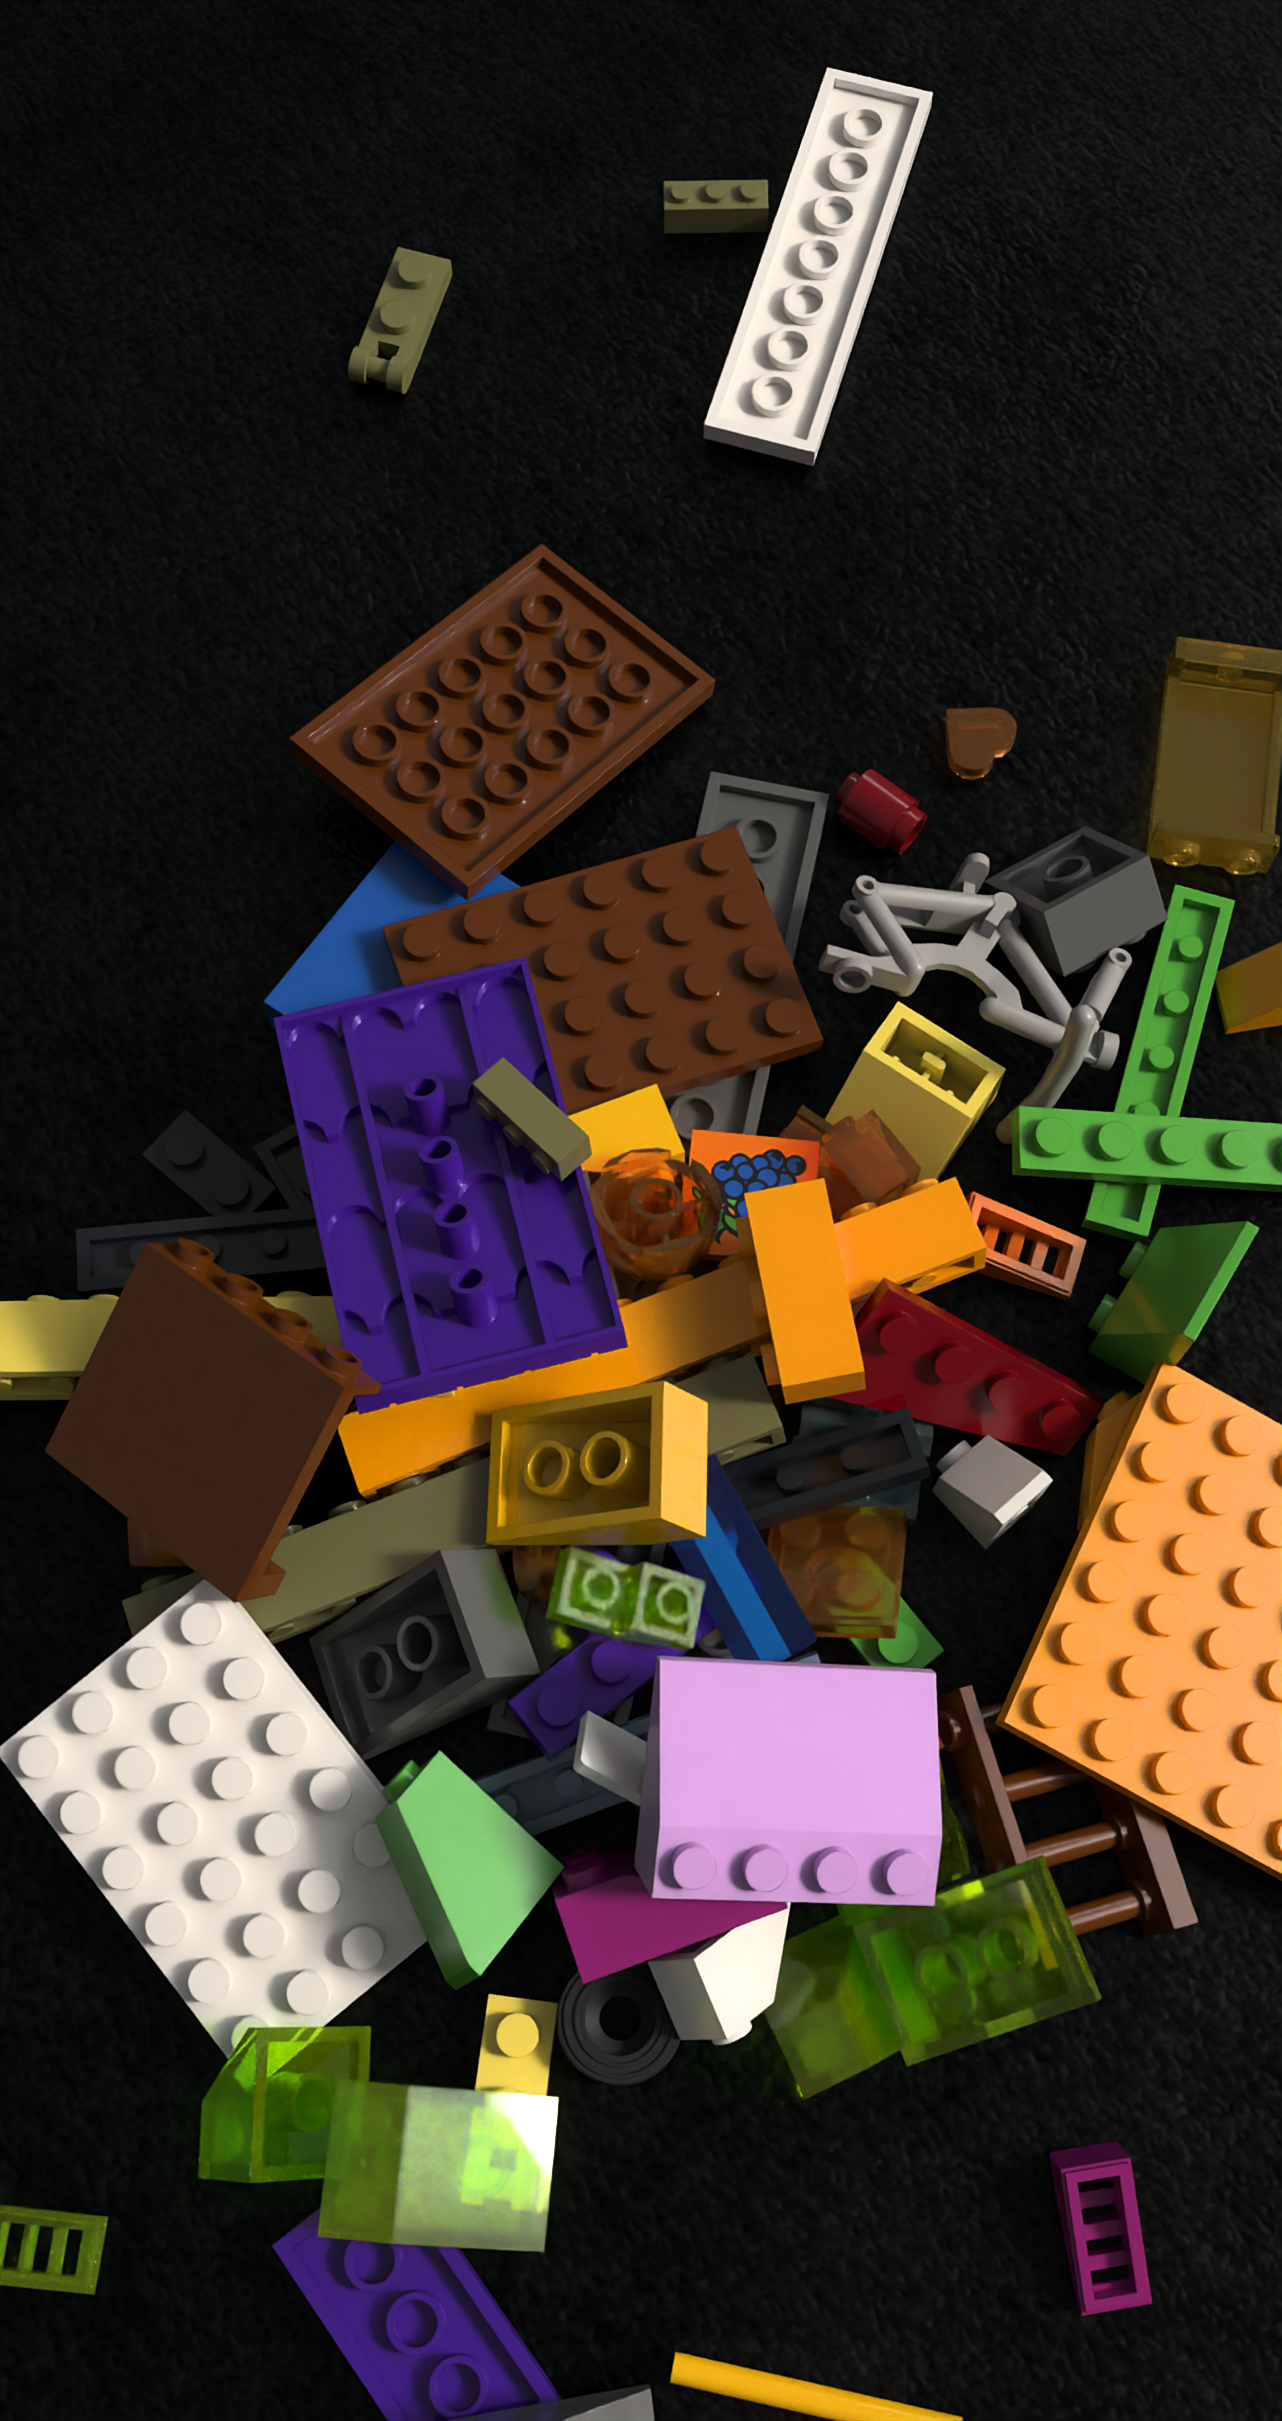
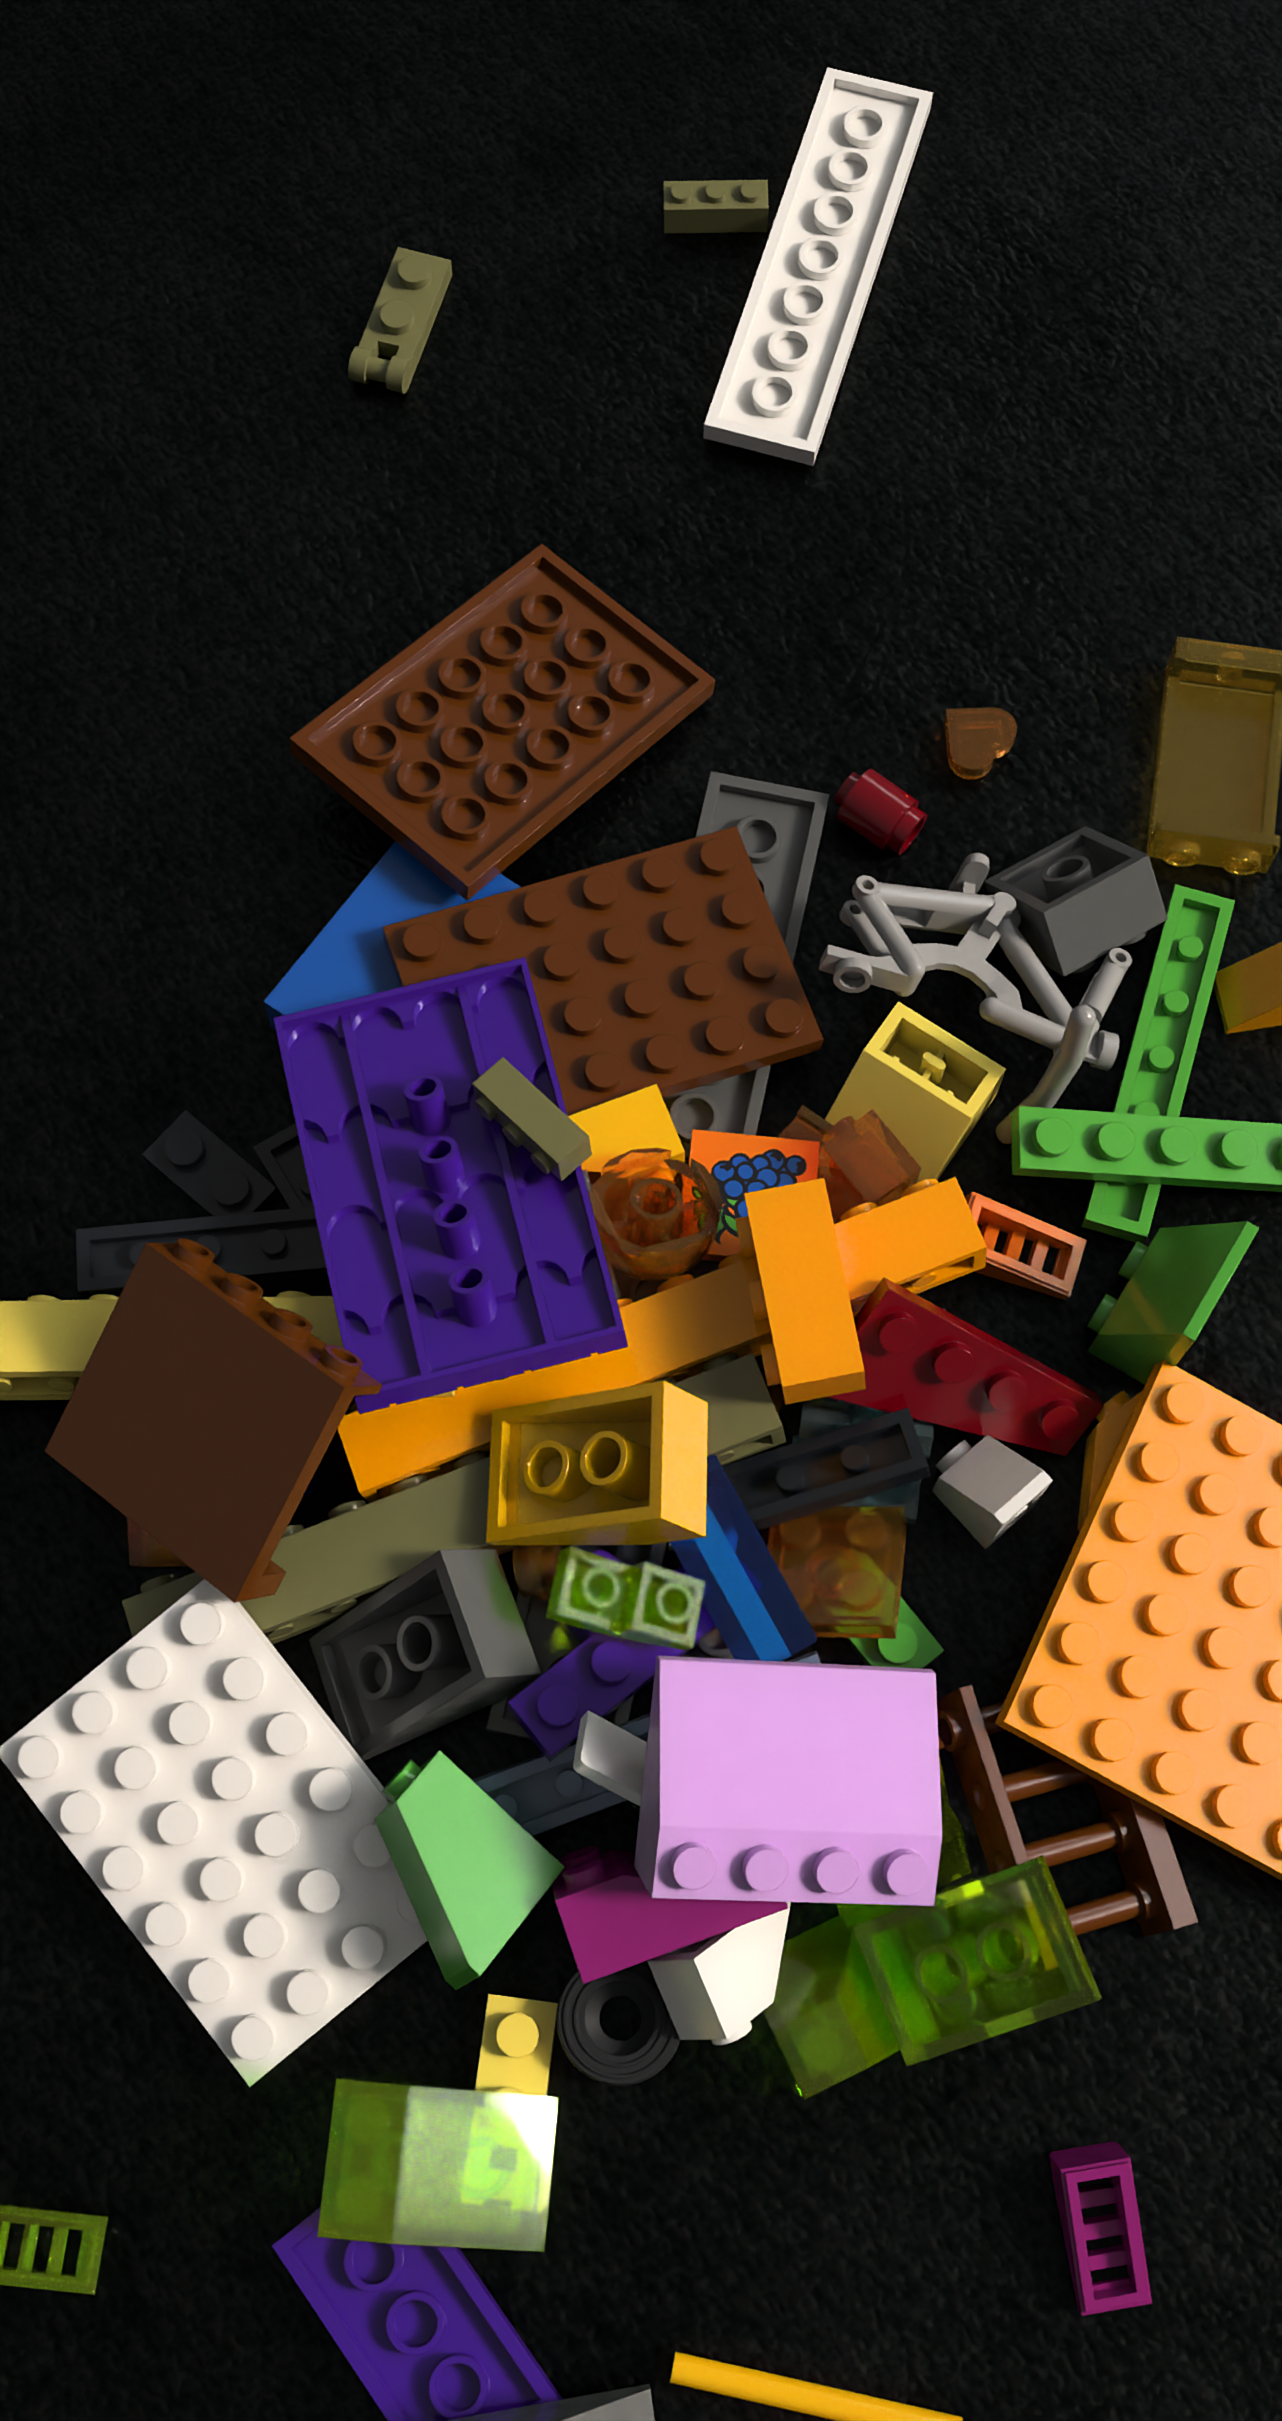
clear neon green slope [198,2026,371,2183] -> none

